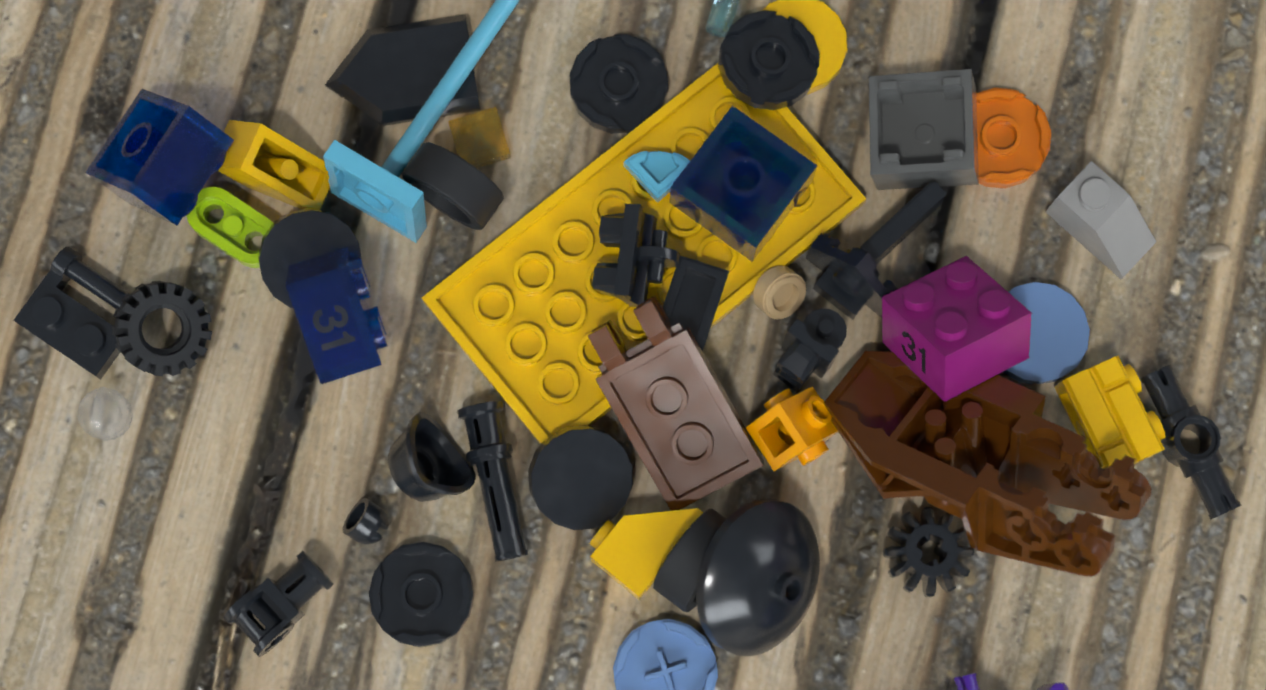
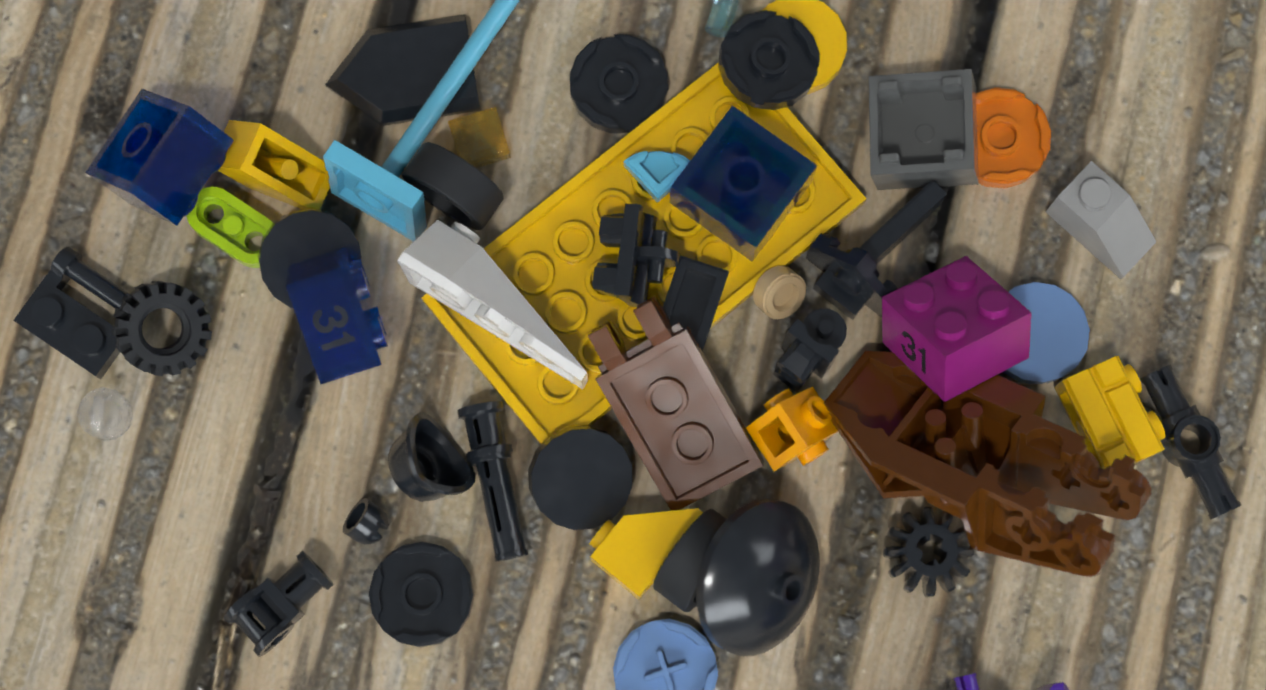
none -> white wedge [397,220,588,389]

